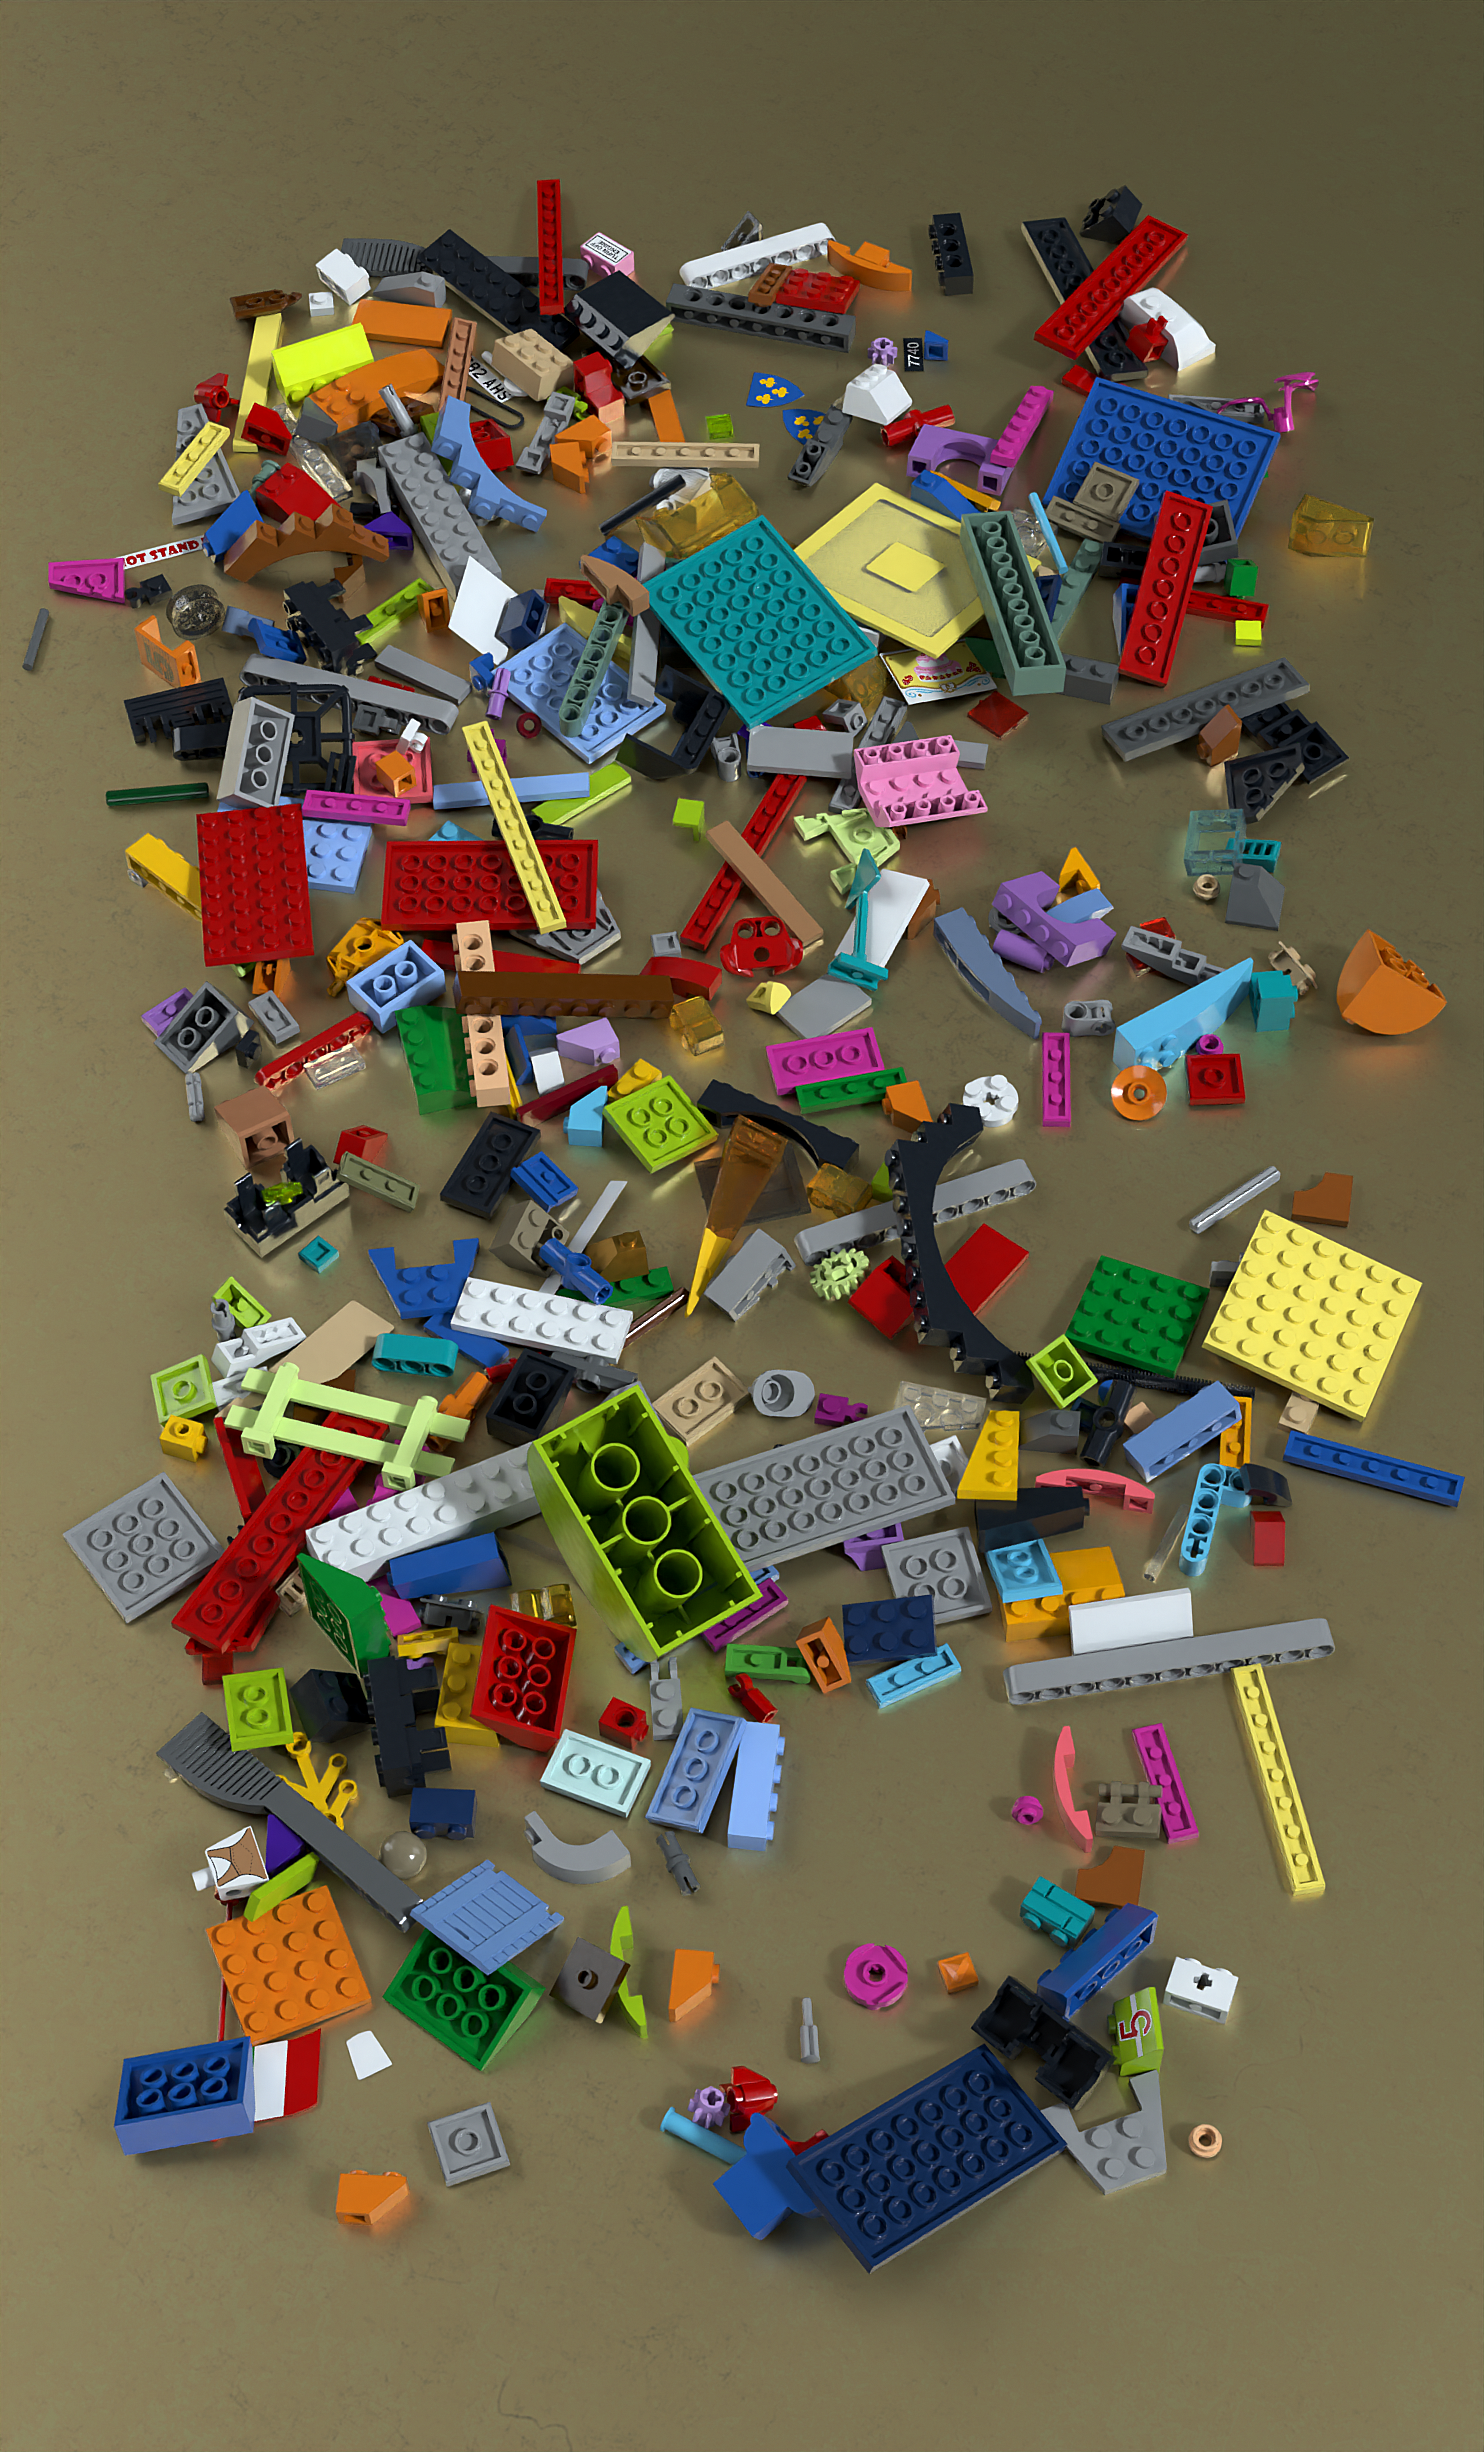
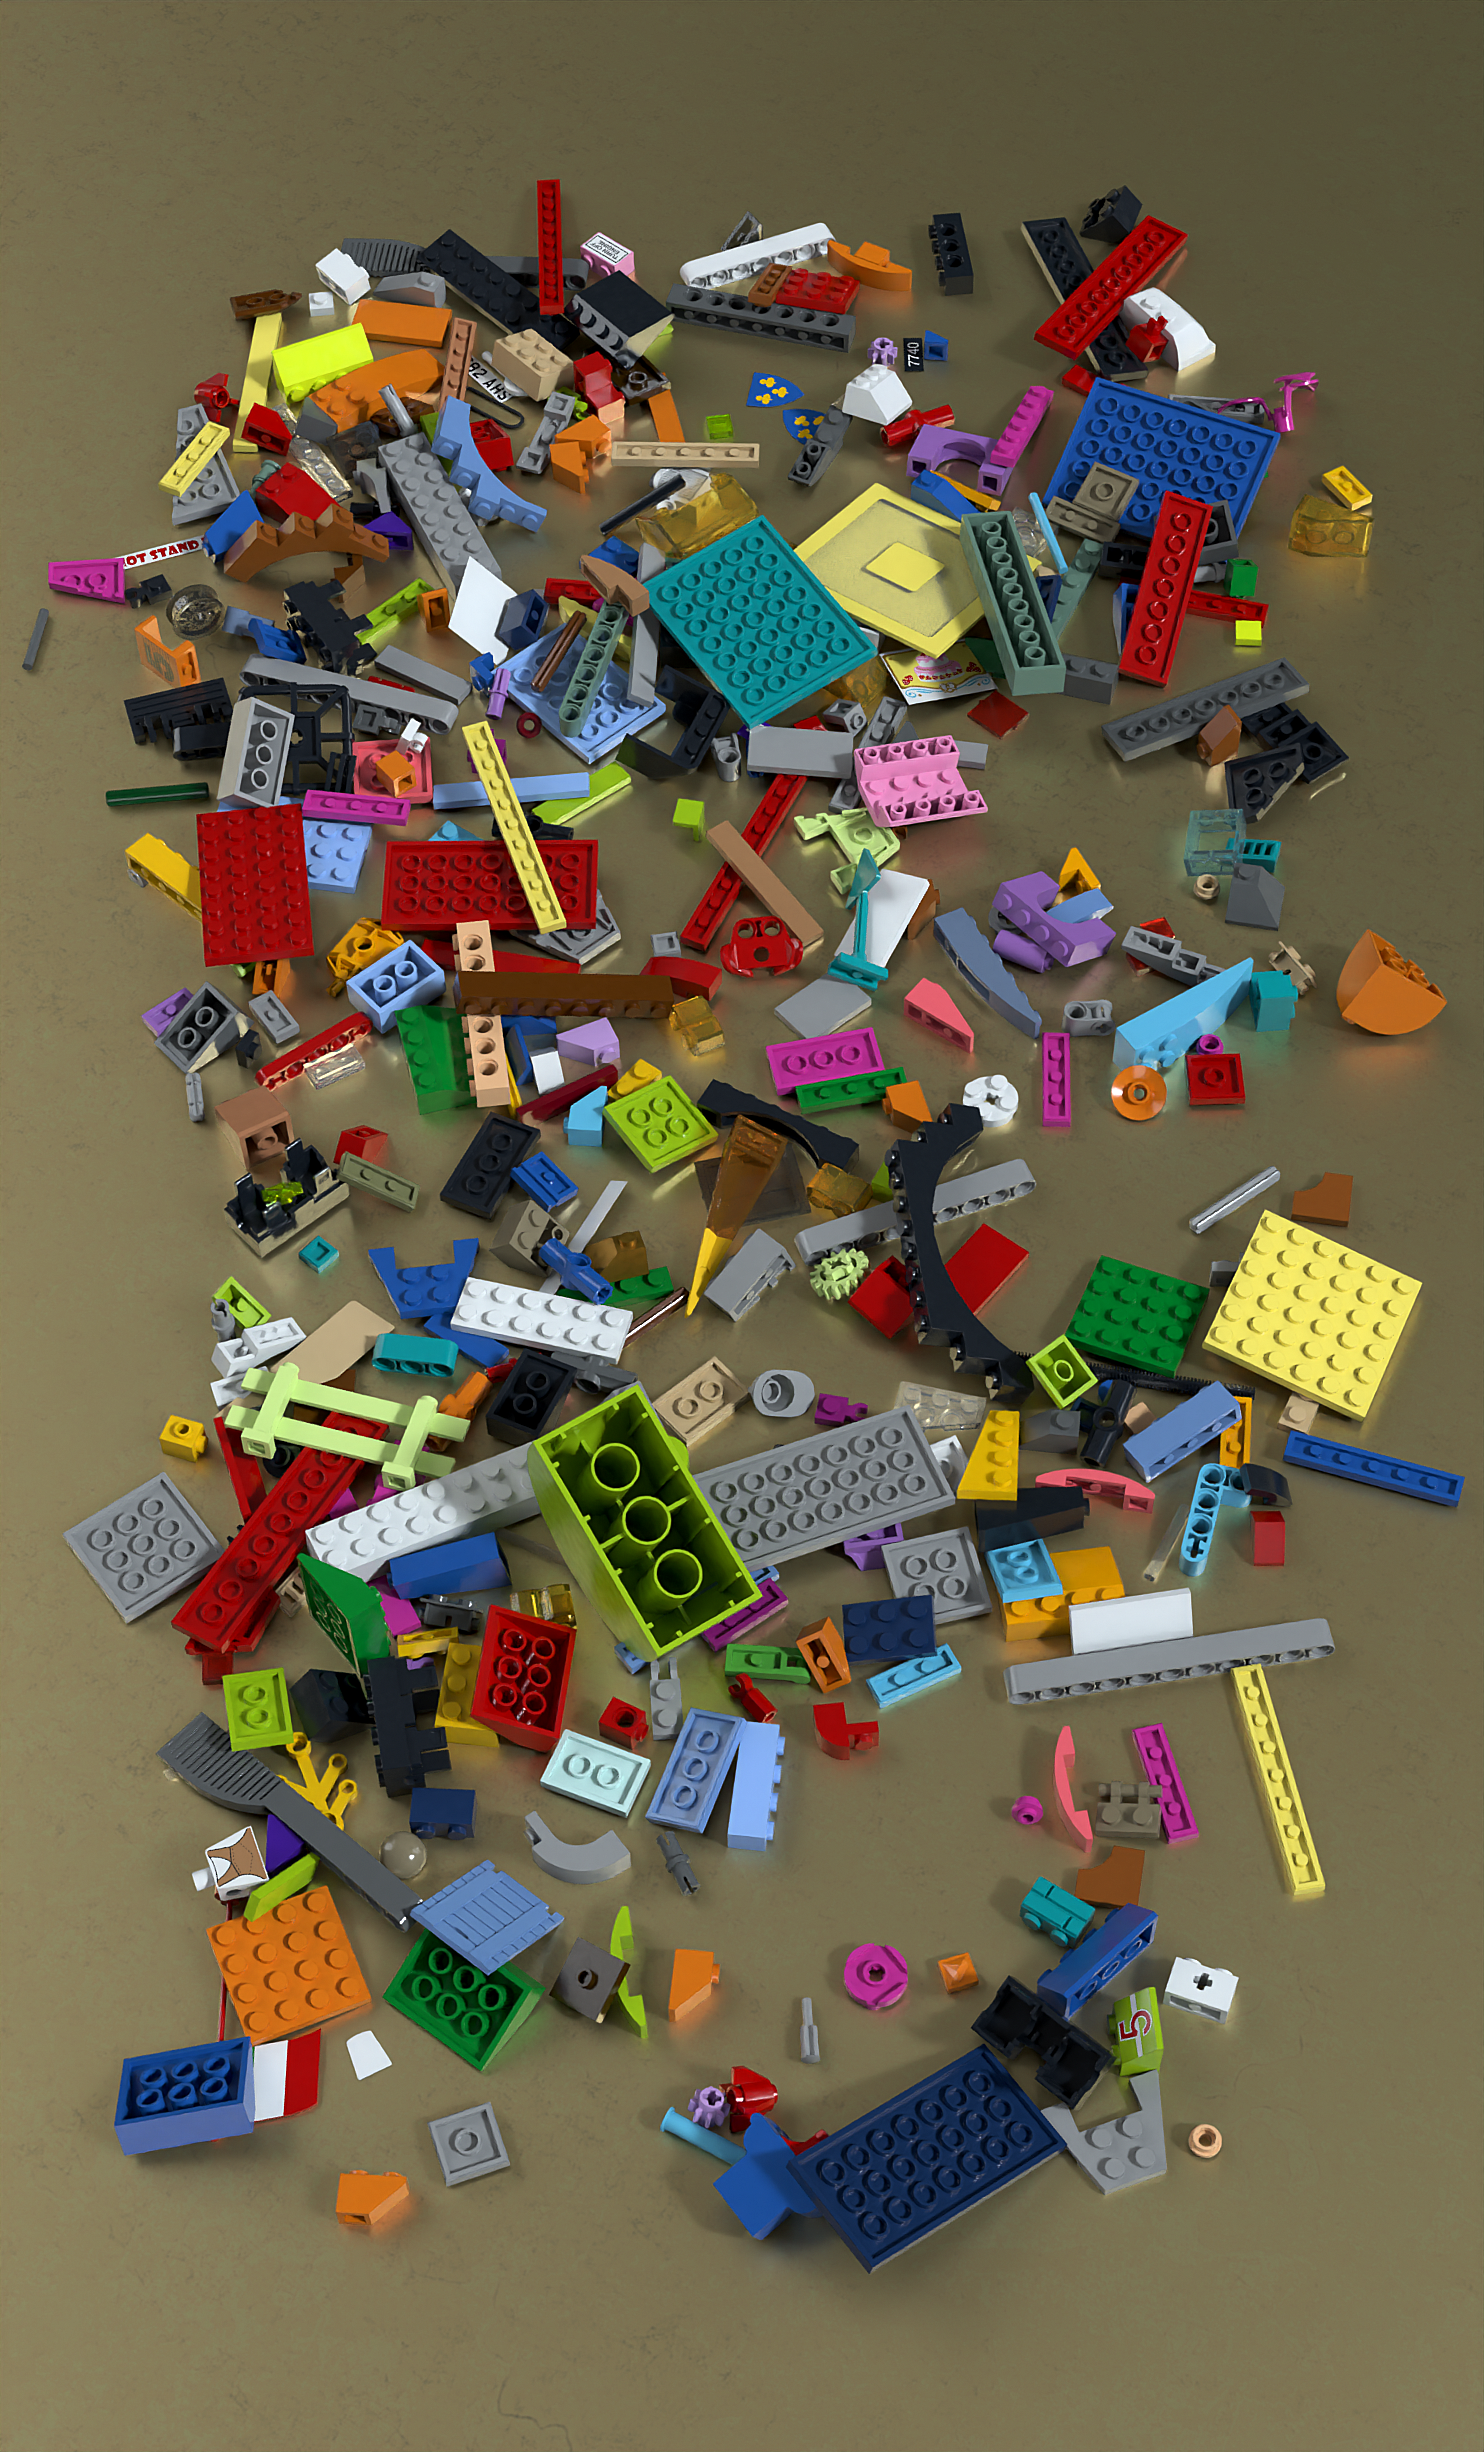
lime tile [150,1354,217,1427] -> none
light yellow tile [746,981,791,1015] -> none
none -> reddish brown axle [530,610,587,693]
none -> red brick [813,1702,879,1760]
none -> coral slope [904,978,974,1054]
none -> yellow plate [1322,465,1372,511]

